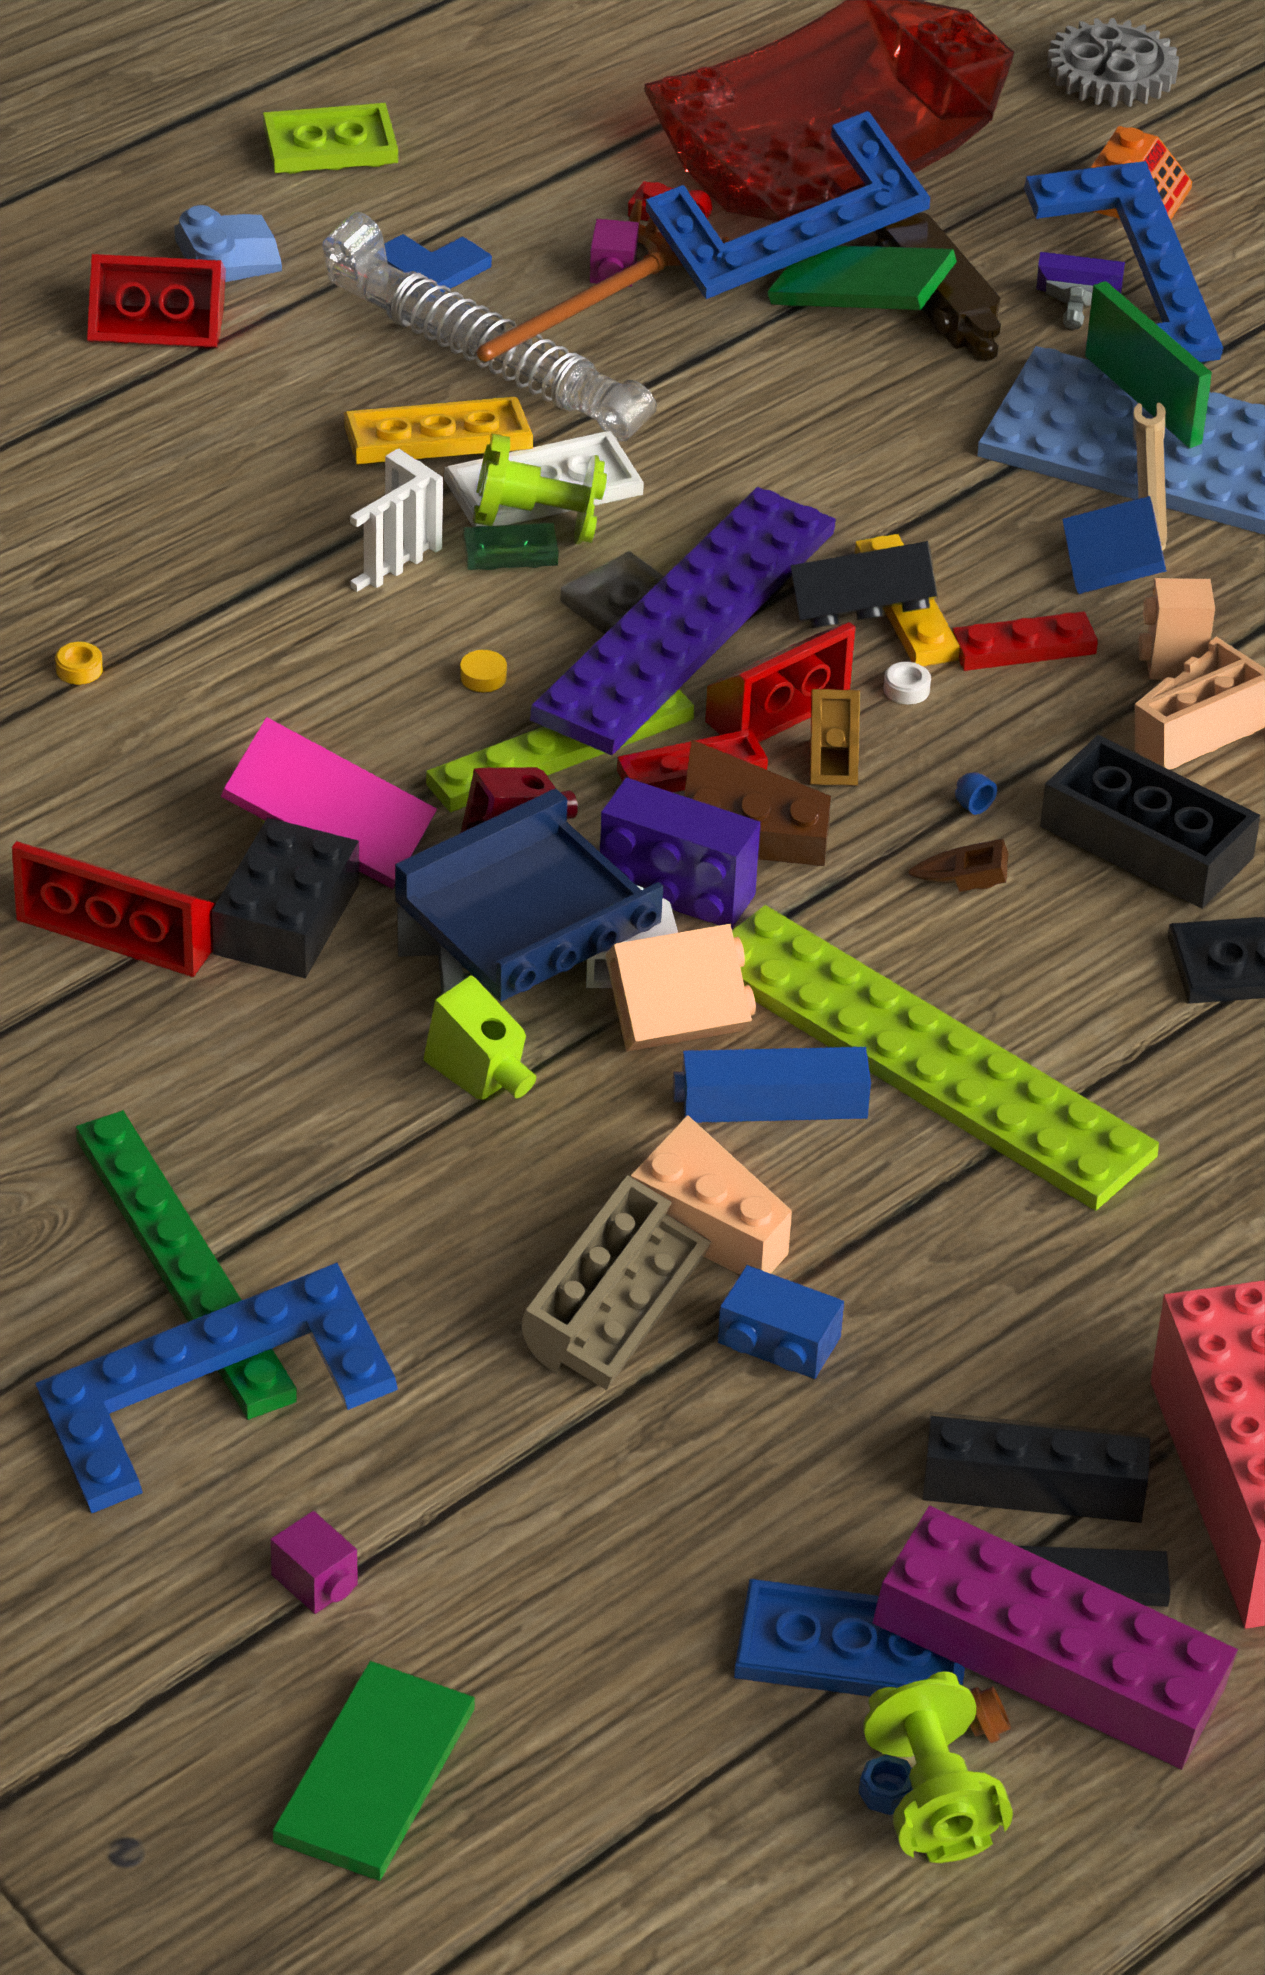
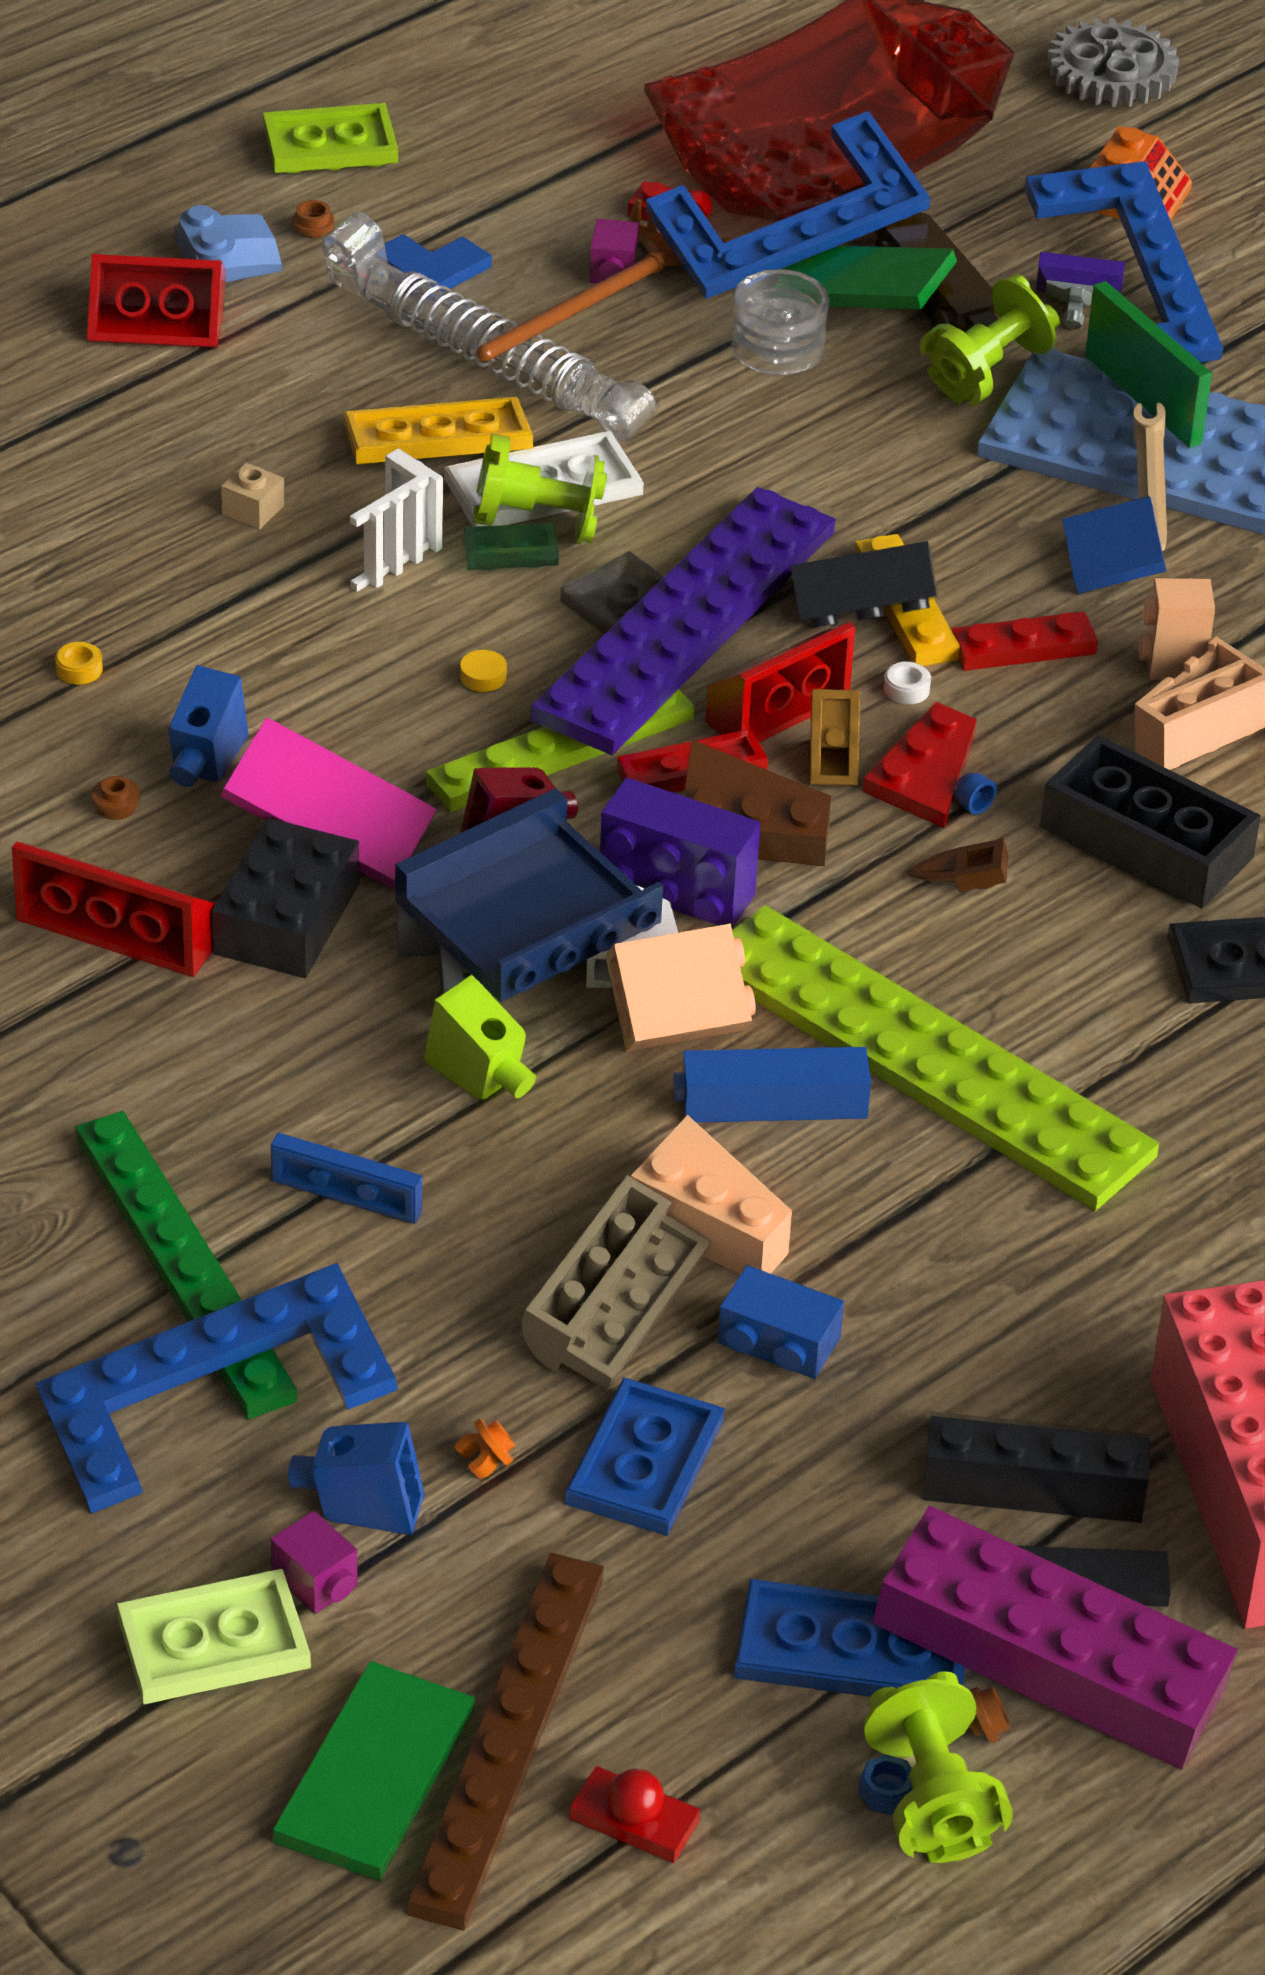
none -> dark orange plate [92,776,140,820]
none -> yellowish green plate [117,1569,311,1705]
none -> blue torso [169,665,248,787]
none -> tan plate [221,463,284,530]
none -> blue tile [271,1132,423,1224]
none -> blue torso [288,1422,425,1535]
none -> dark orange plate [292,200,334,238]
none -> reddish brown plate [408,1552,604,1931]
none -> orange plate [454,1418,516,1479]
none -> blue tile [565,1377,725,1536]
none -> red tile [569,1765,700,1863]
none -> clear wheel [731,269,829,375]
none -> red wing [863,702,977,828]
none -> lime piece [920,273,1060,407]

